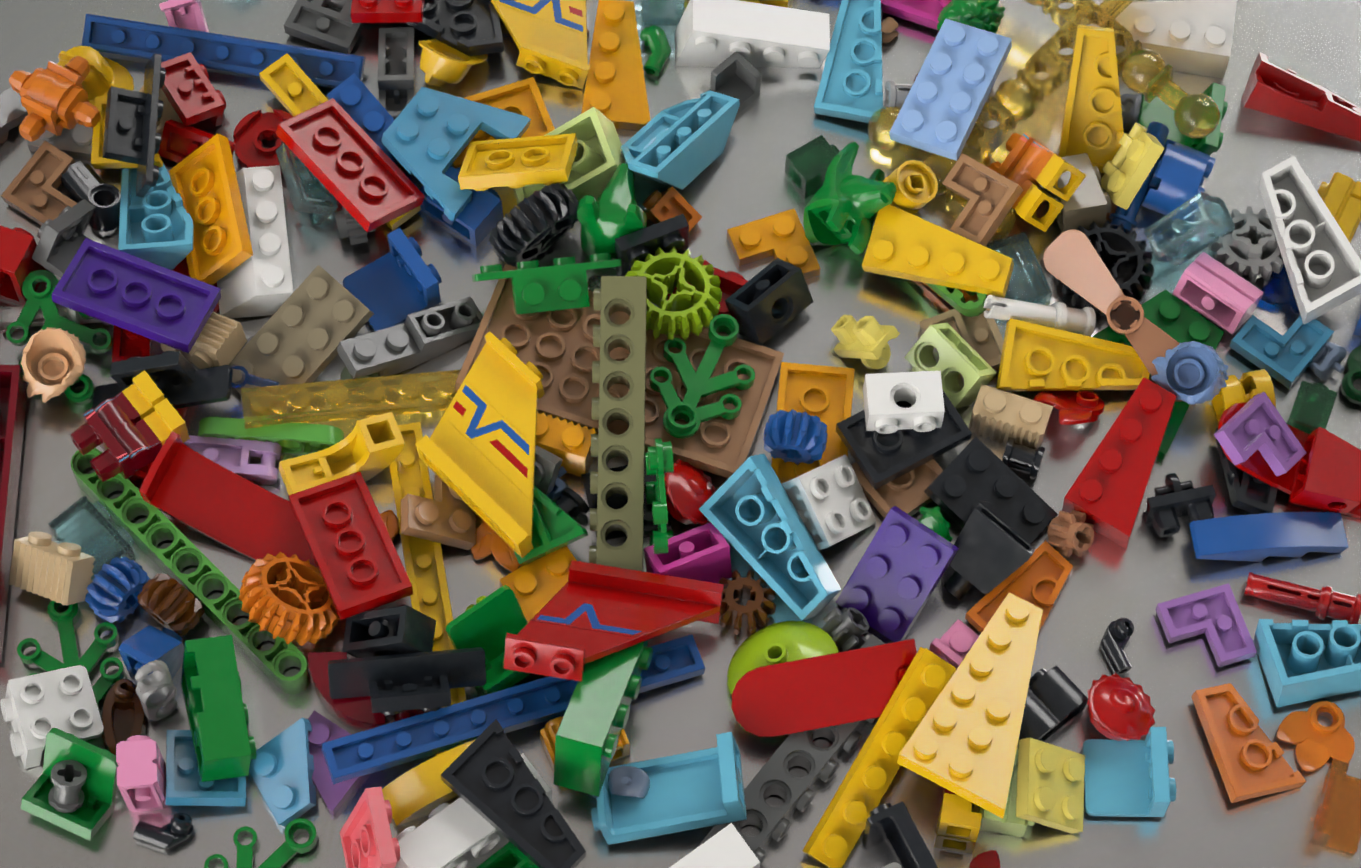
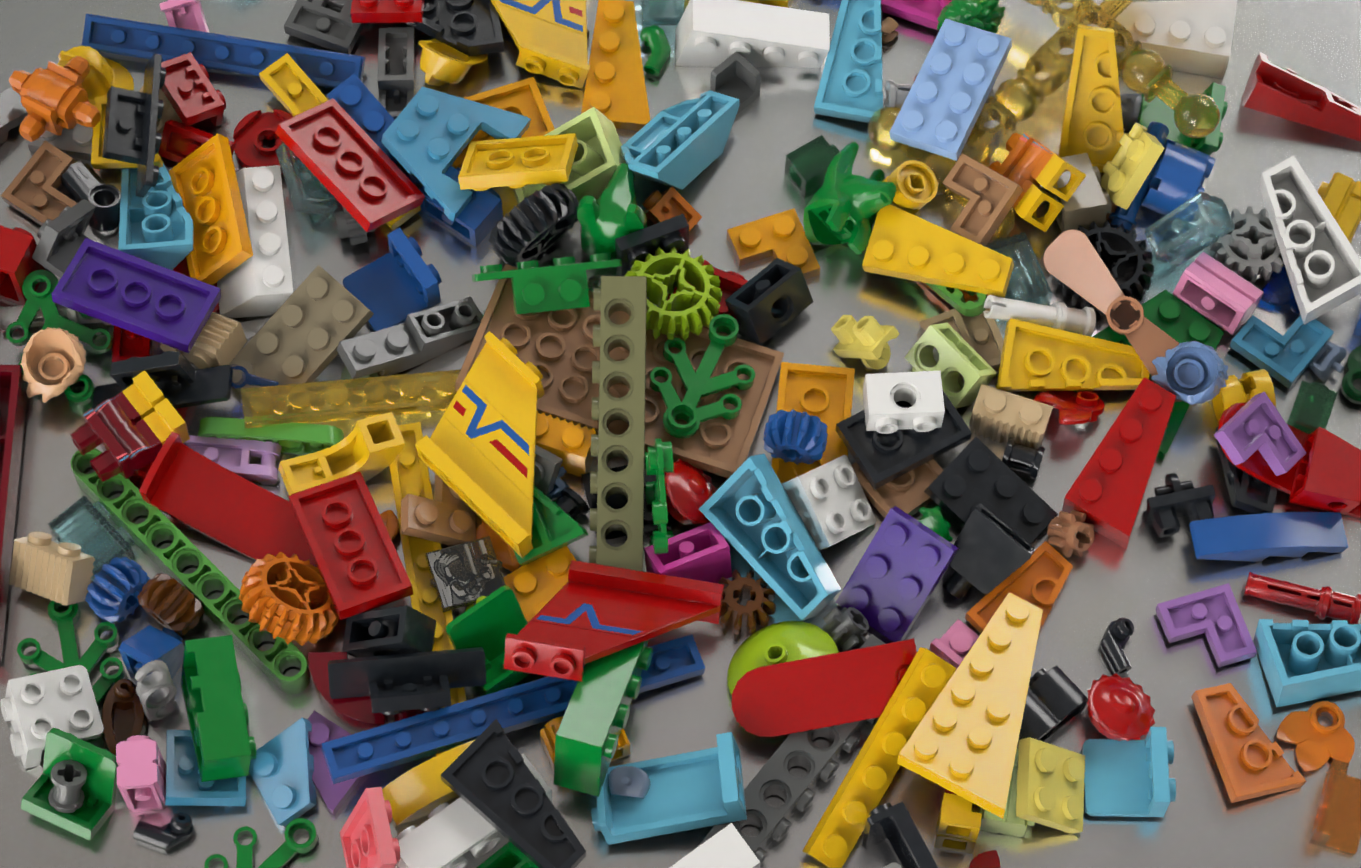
none -> piece [425,536,505,612]

